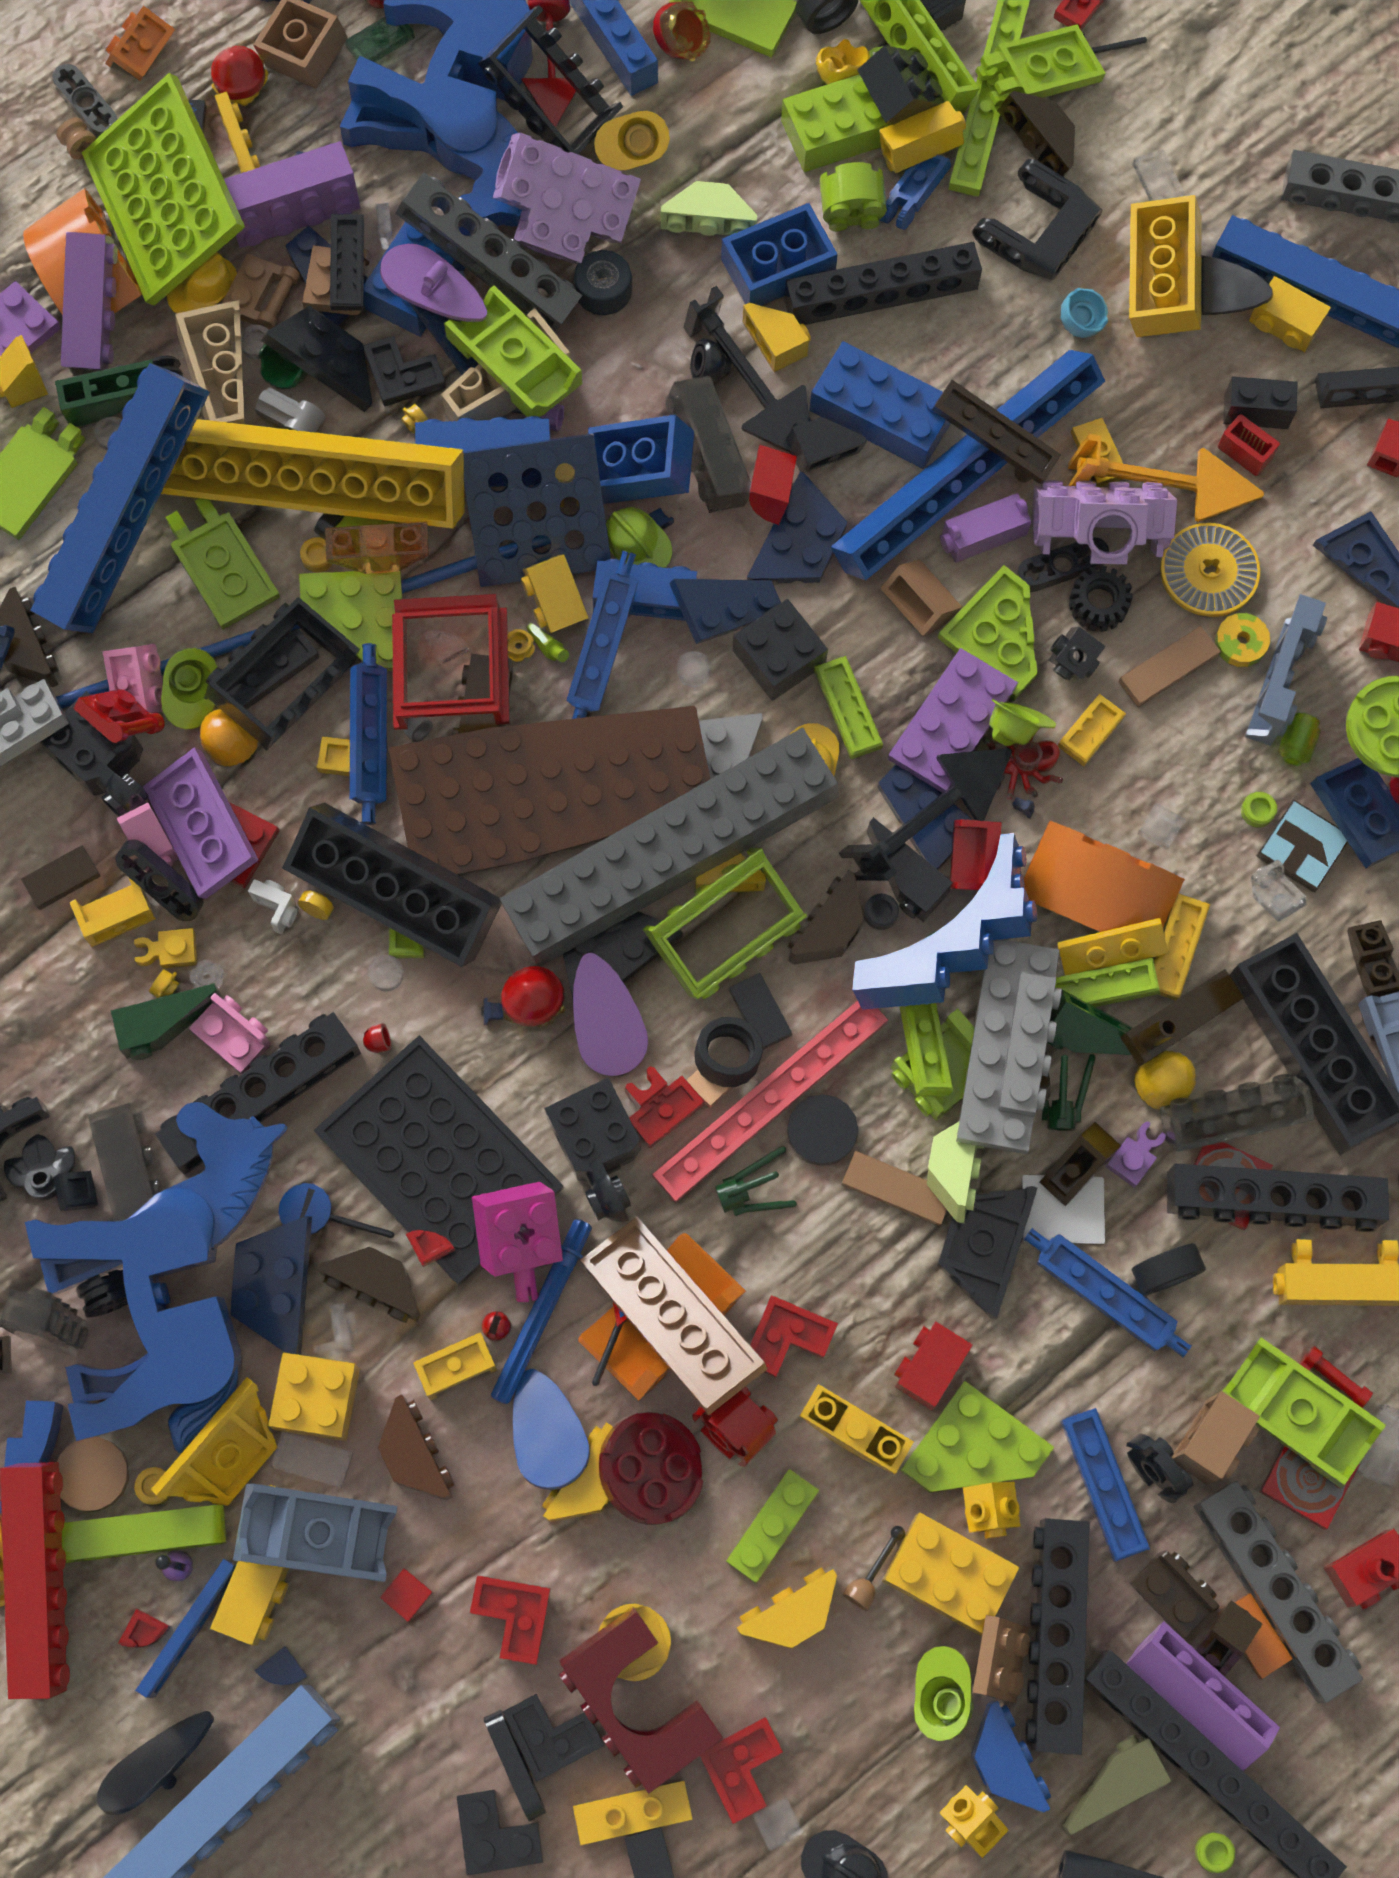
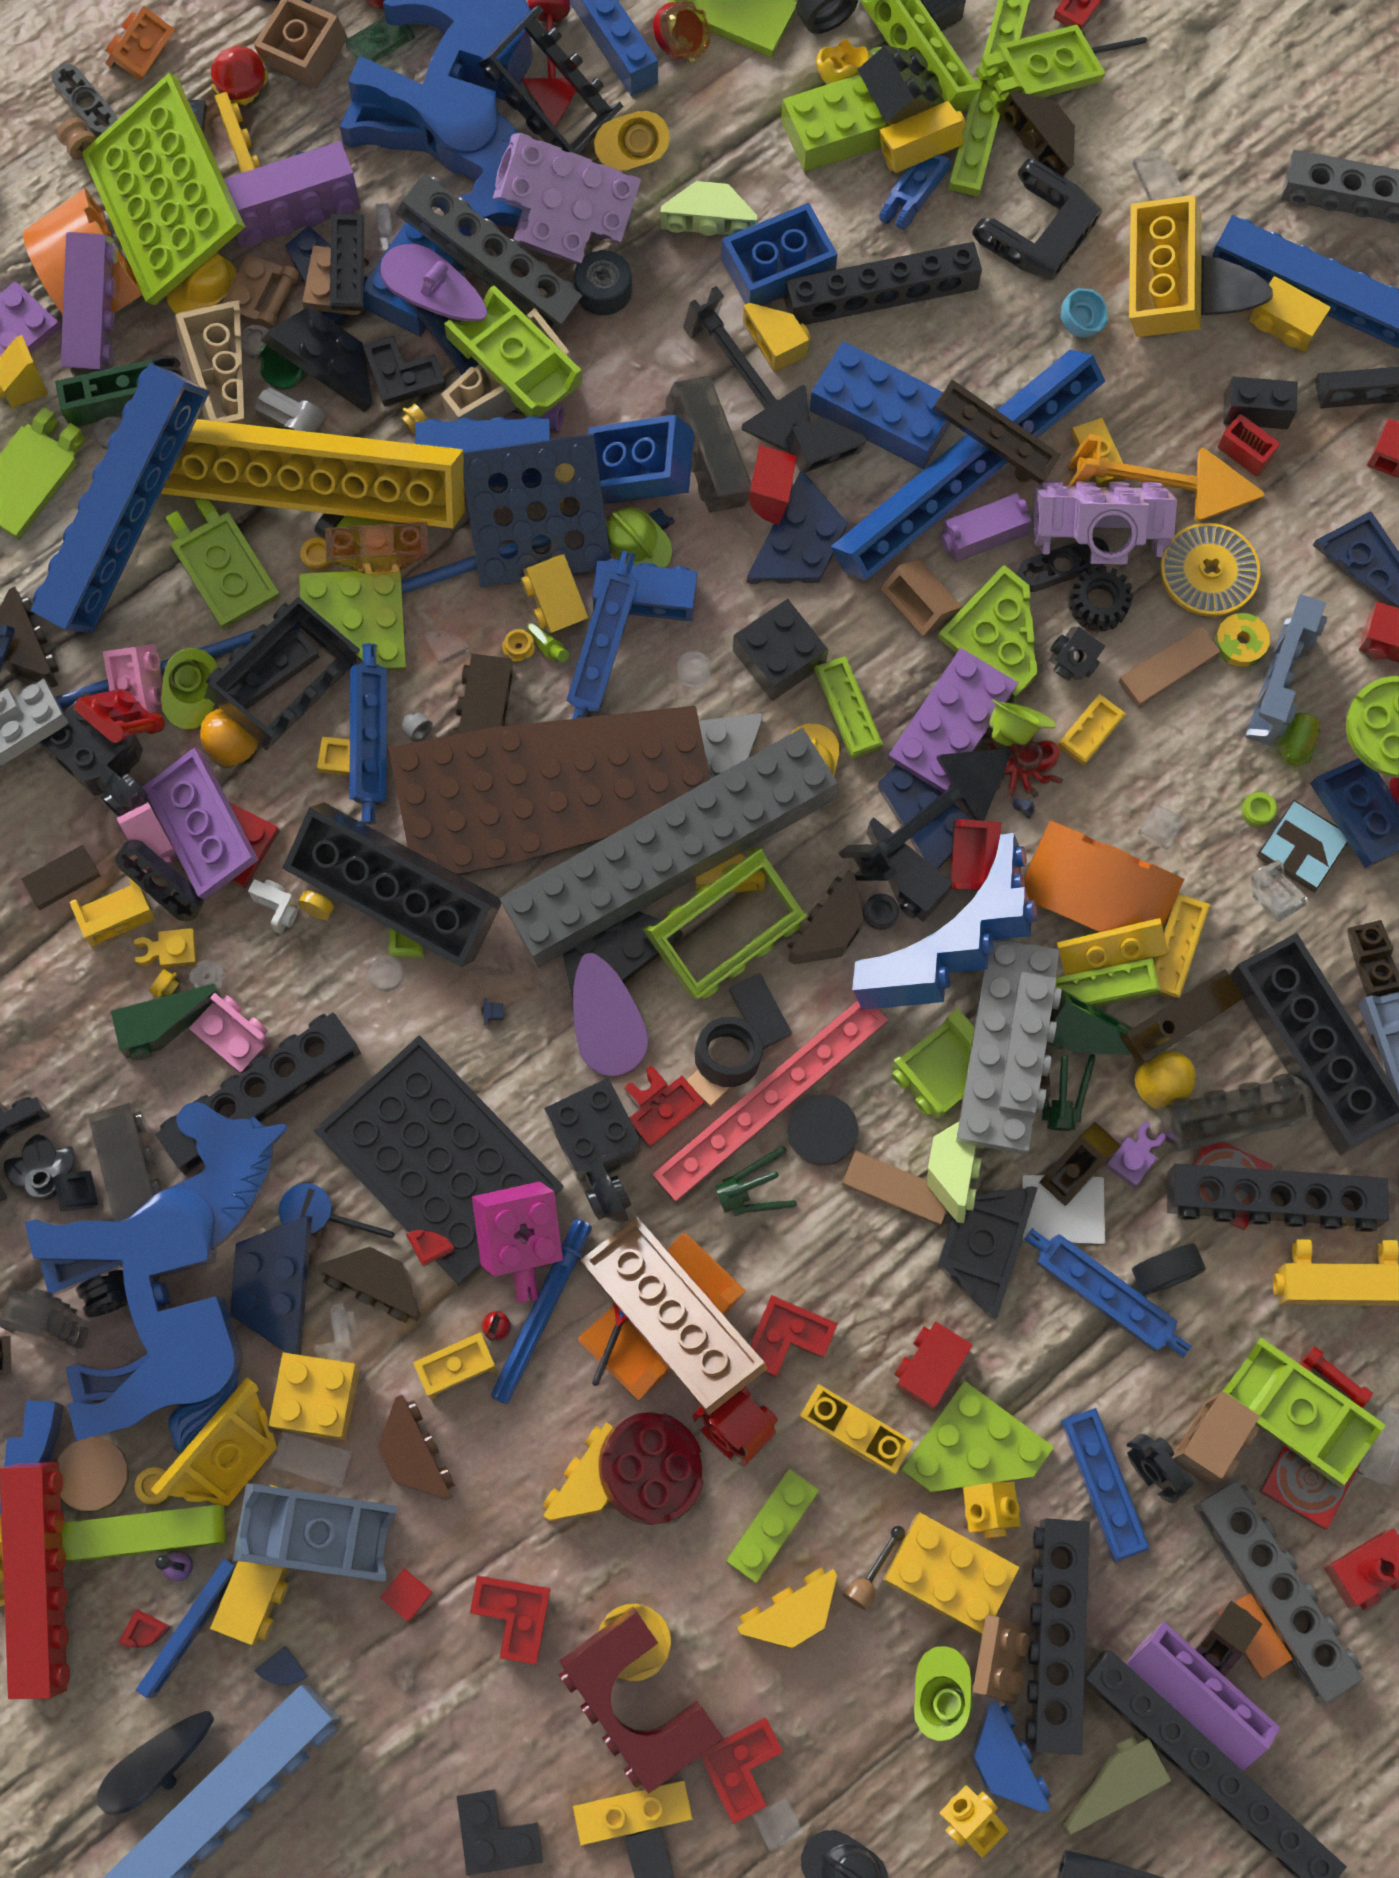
red hinge [363,1023,391,1053] -> none
red piece [392,594,510,730] -> none
black beam [483,1709,547,1822] -> none
red hair [501,966,565,1027] -> none
black plate [503,1694,604,1782] -> none
shield [513,1369,590,1490] -> none
dark blue wing [669,579,781,644] -> none
black brick [690,338,732,384] -> none
lime brick [819,162,887,232] -> none
lime tile [899,1003,954,1096] -> none
dark brown bracket [1130,1550,1220,1639] -> none
lime tile [1195,1832,1235,1873] -> none

